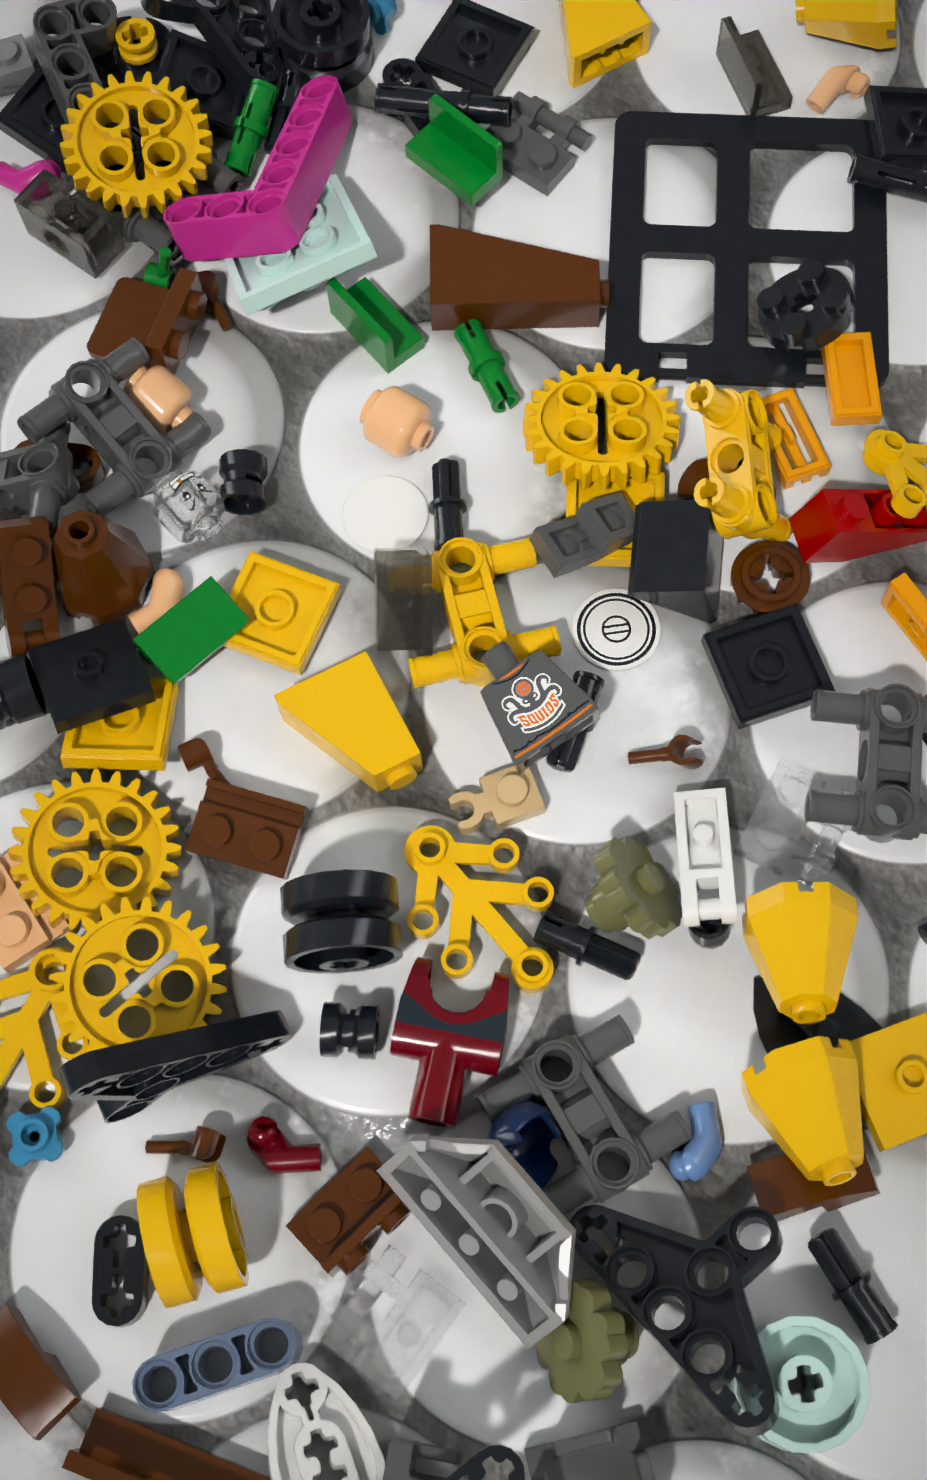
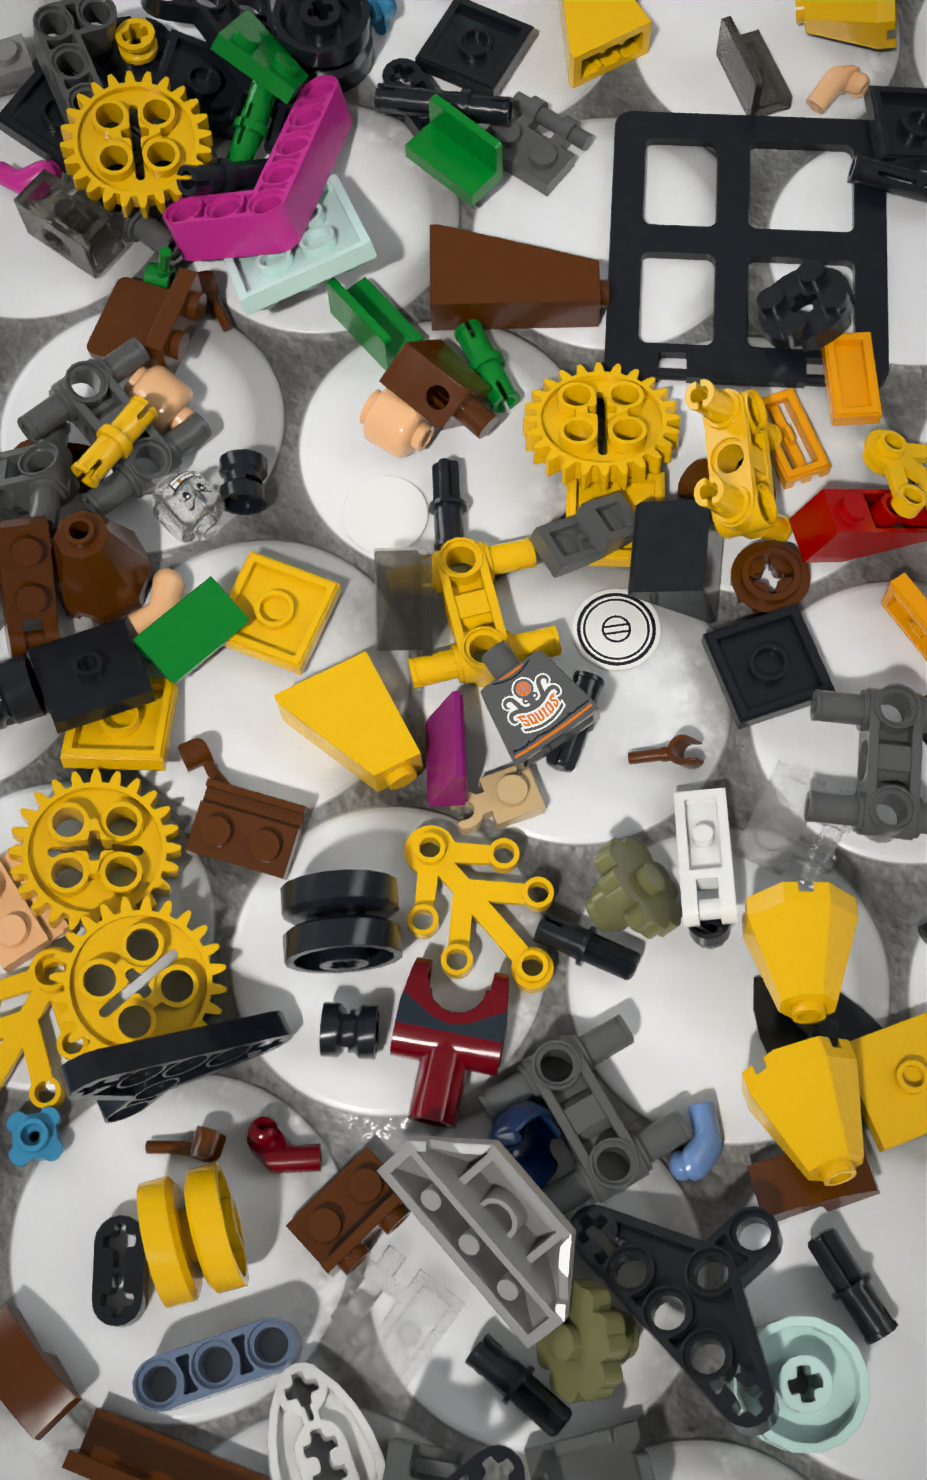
none -> yellow pin [71,395,158,488]
none -> black pin [176,158,268,196]
none -> green wing [210,10,309,104]
none -> reddish brown torso [379,339,498,439]
none -> magenta slope [425,691,468,807]
none -> black axle [465,1333,572,1437]

